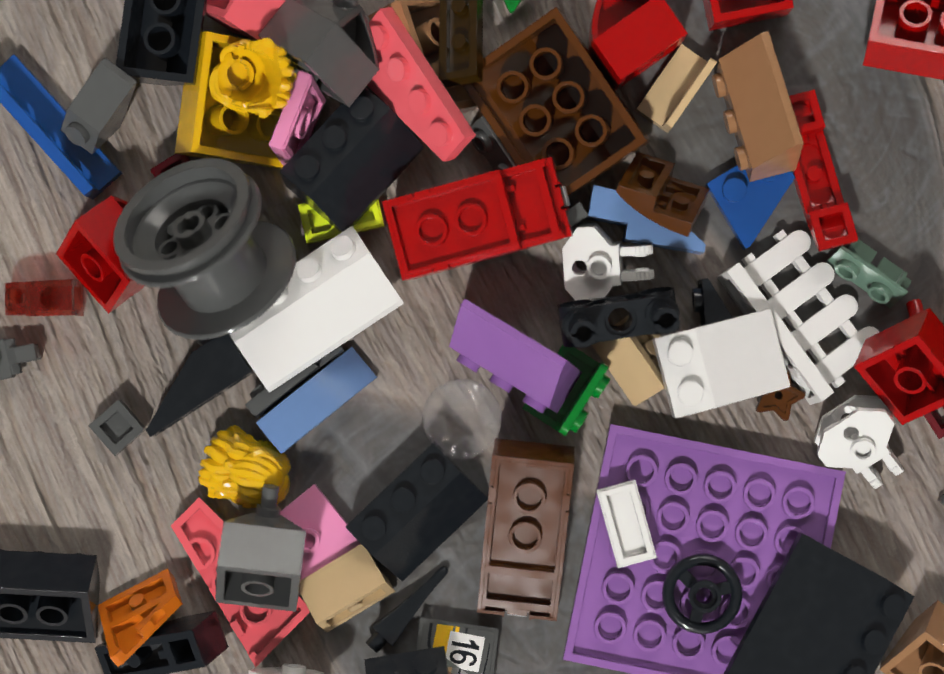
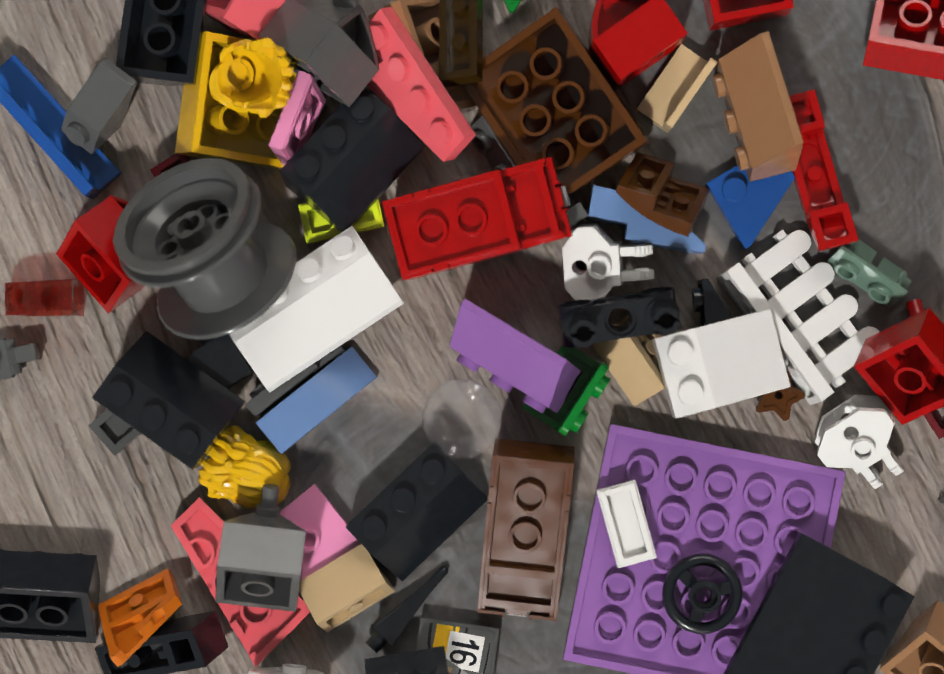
none -> black slope [92,331,246,470]

